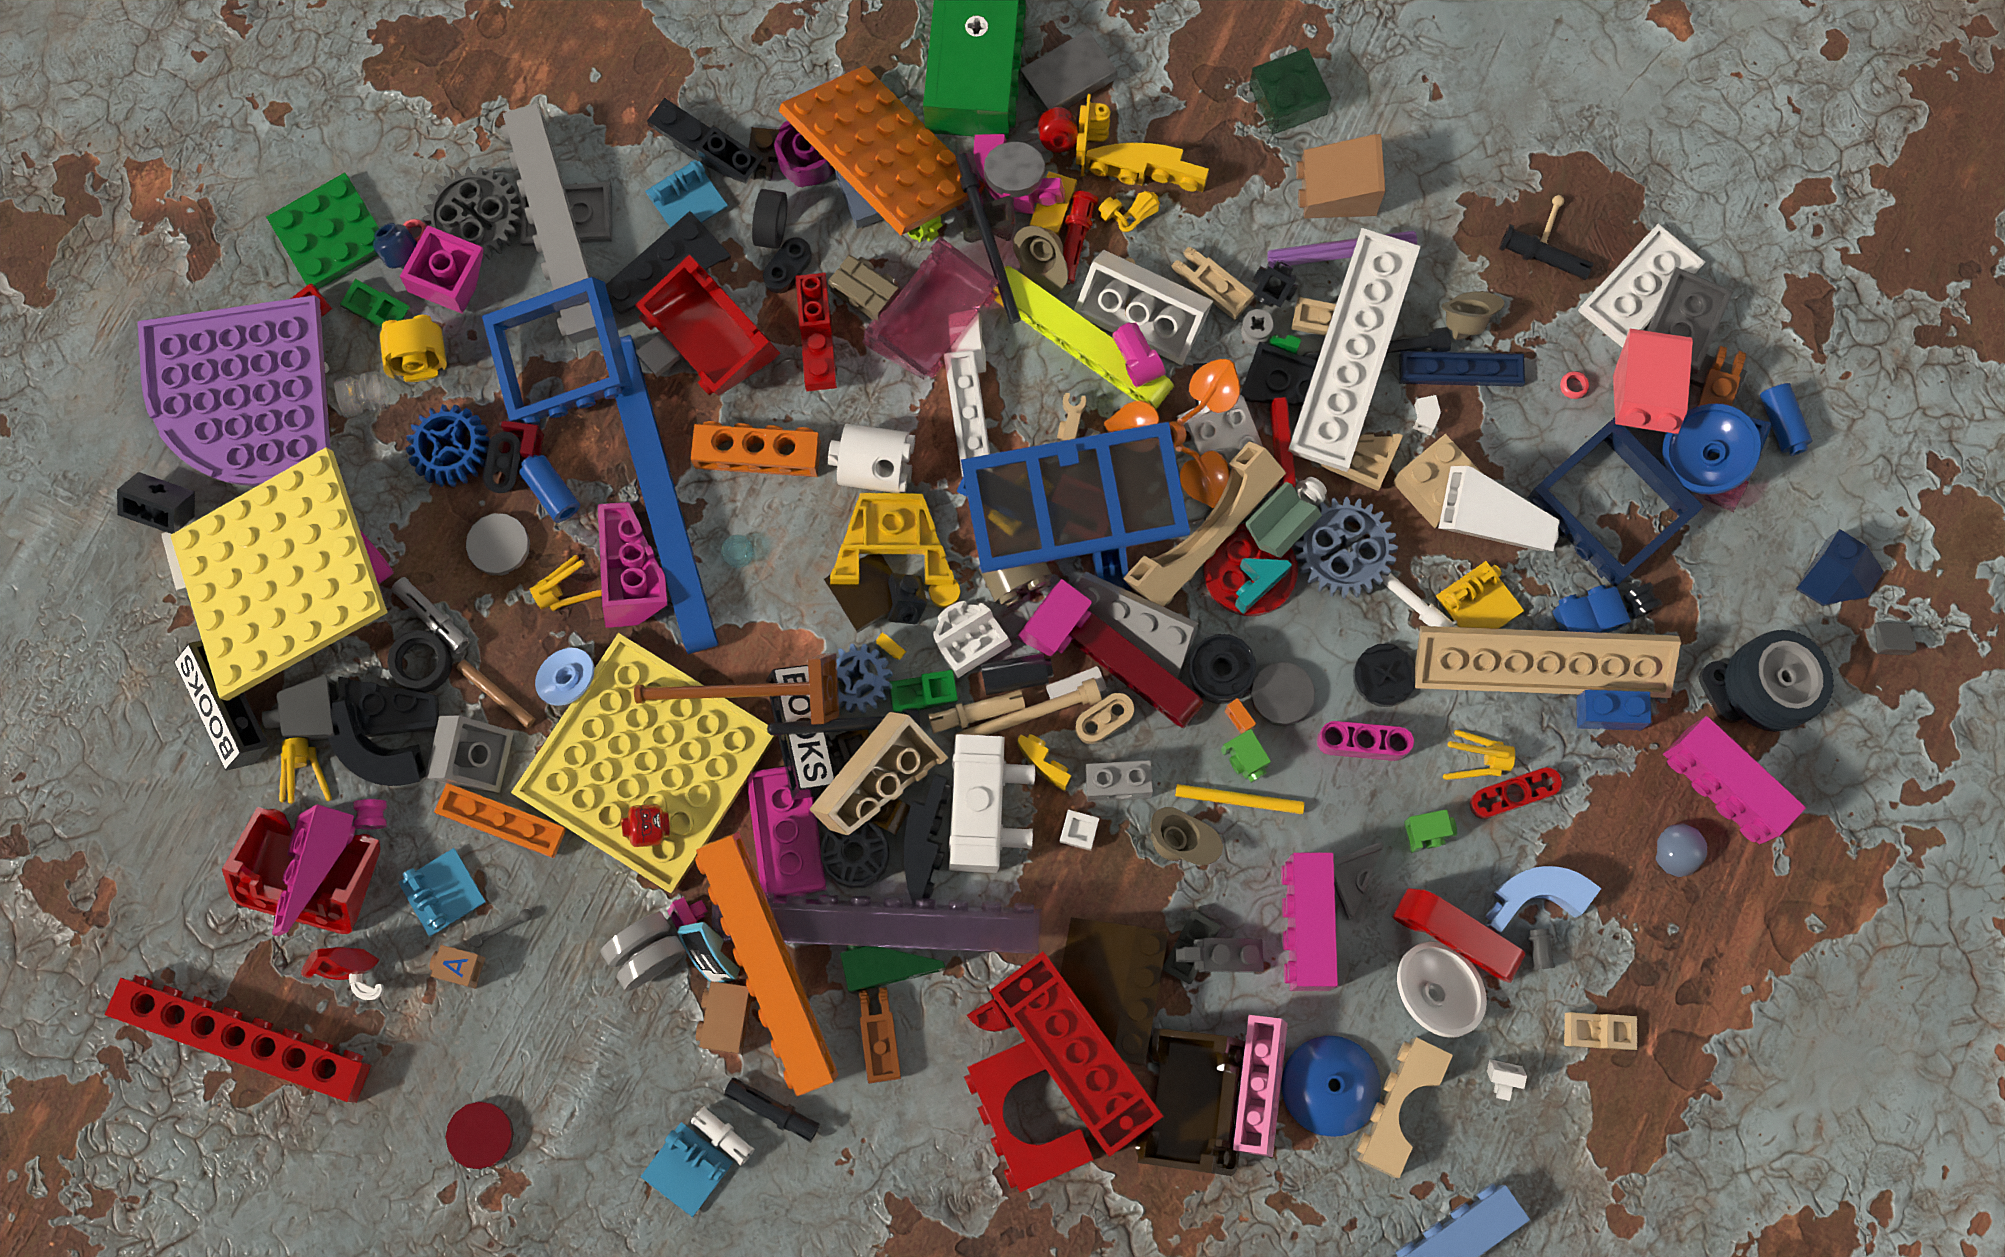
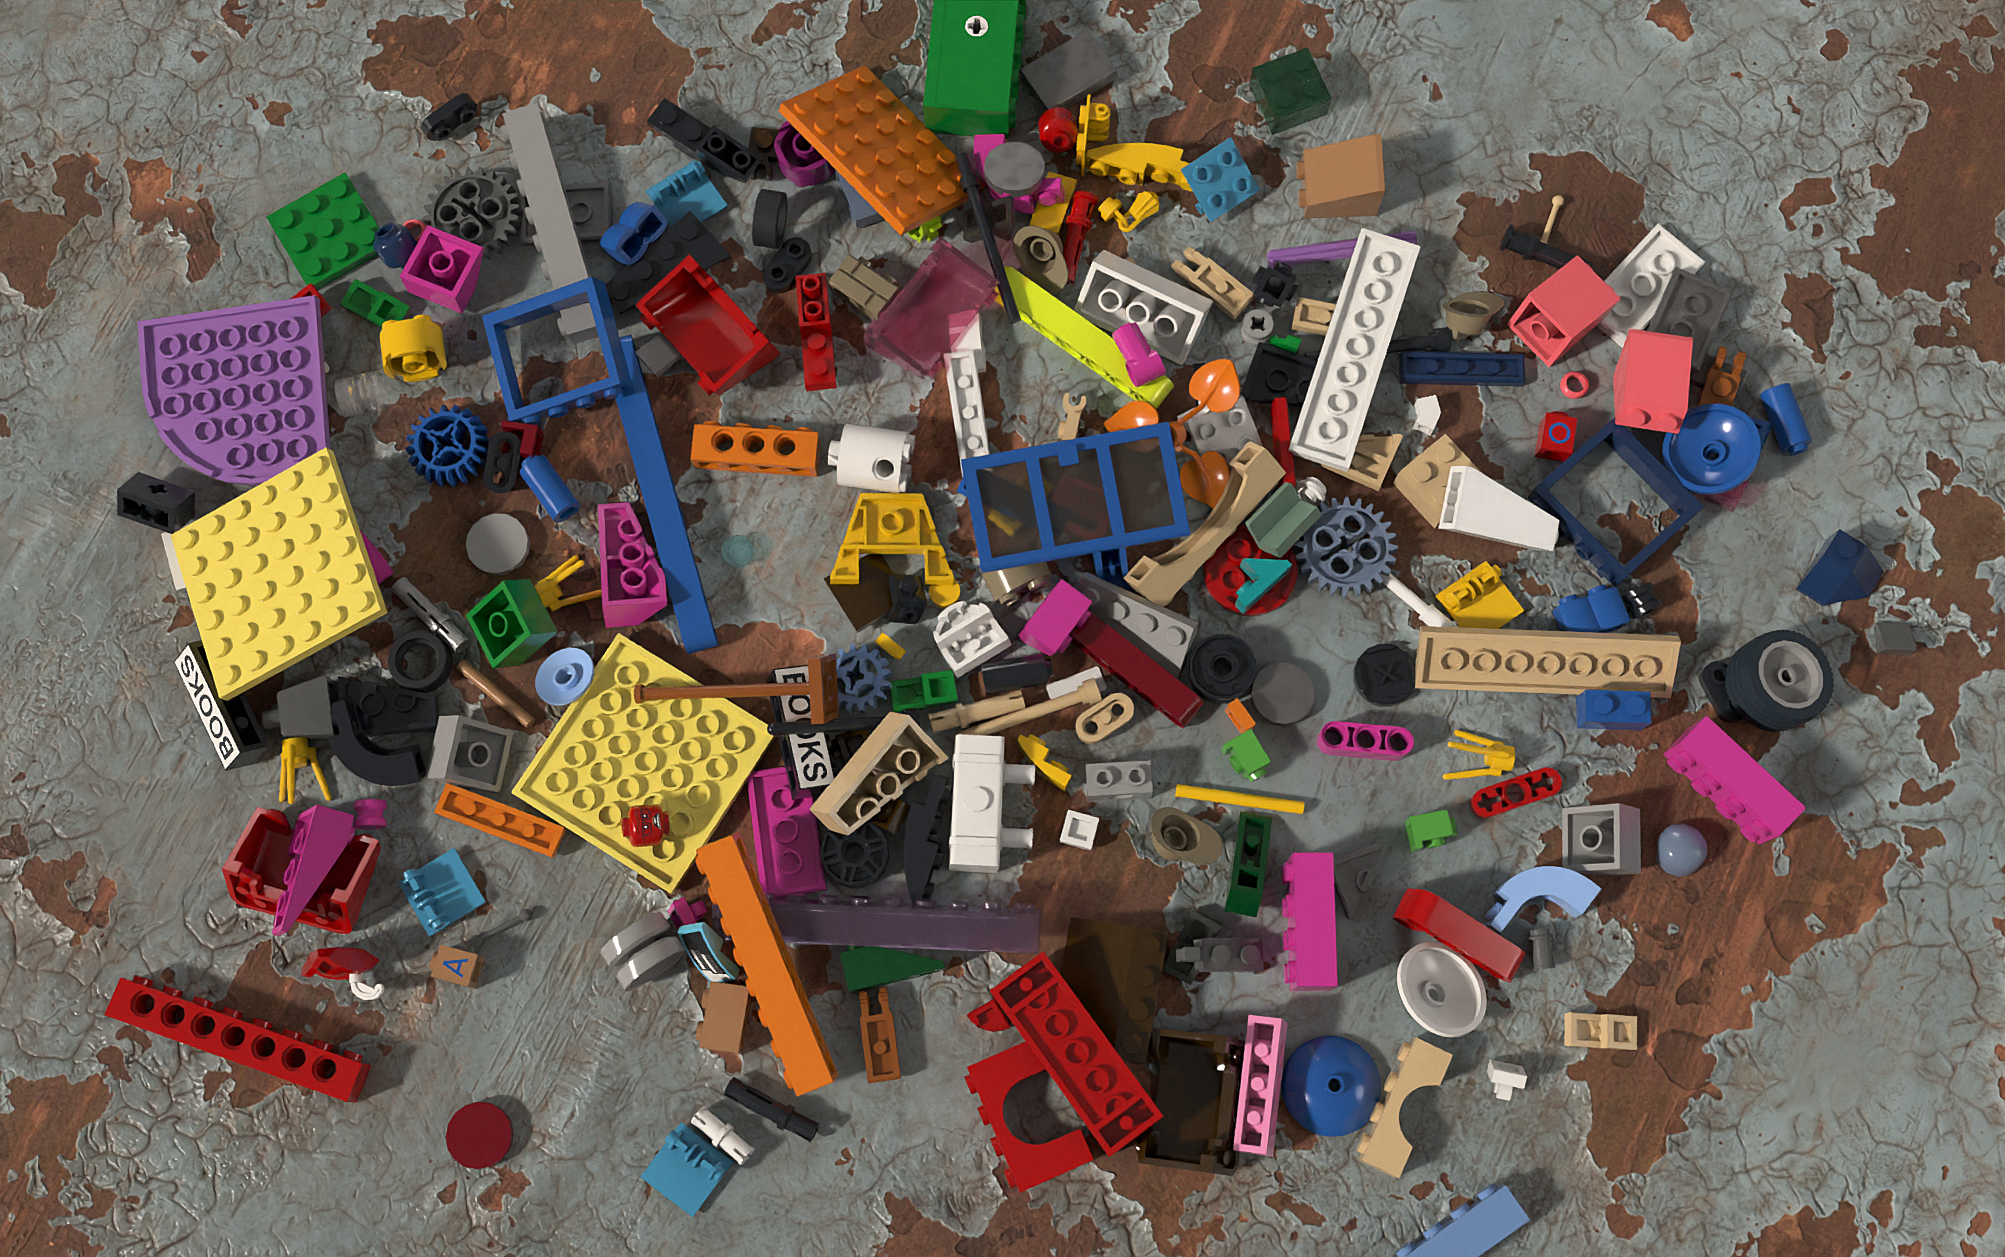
none -> black plate [421,93,477,141]
none -> green brick [466,579,558,669]
none -> blue brick [599,201,668,265]
none -> dark azure hinge [1180,137,1260,222]
none -> dark green slope [1224,811,1272,917]
none -> coral slope [1507,255,1621,367]
none -> red brick [1534,411,1578,462]
none -> light grey slope [1562,803,1641,875]

